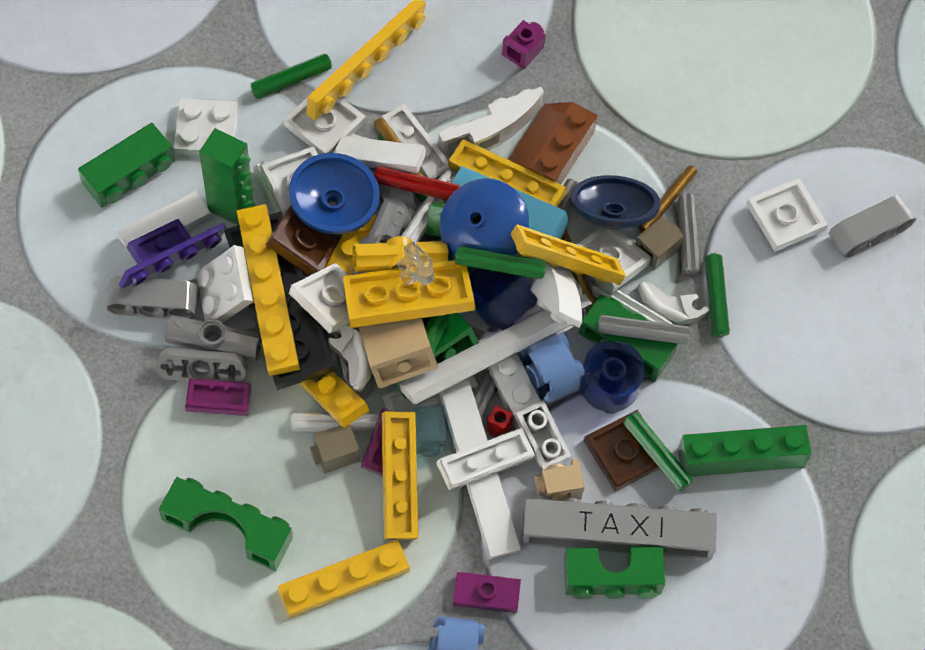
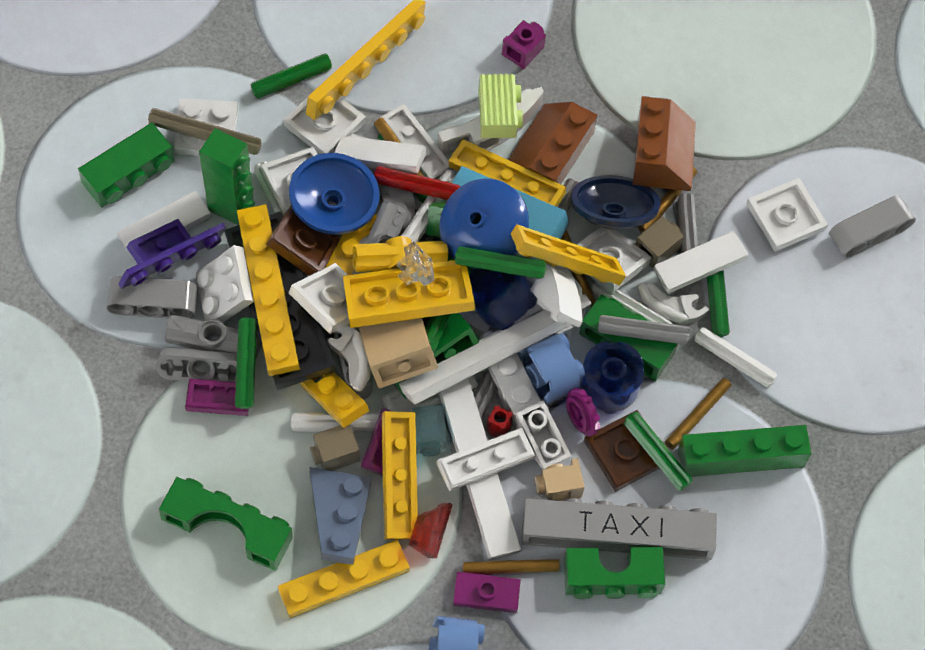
none -> dark tan axle [148,108,262,155]
none -> green axle [235,317,257,409]
none -> sand blue wing [309,467,372,565]
none -> clear red tile [409,503,453,558]
none -> pearl gold bar [463,559,559,574]
none -> yellowish green brick [478,74,523,138]
none -> magenta gear [566,388,600,437]
none -> dark orange slope [632,96,696,191]
none -> white tile [654,231,749,294]
none -> pearl gold bar [665,378,732,450]
none -> white axle [694,328,777,387]

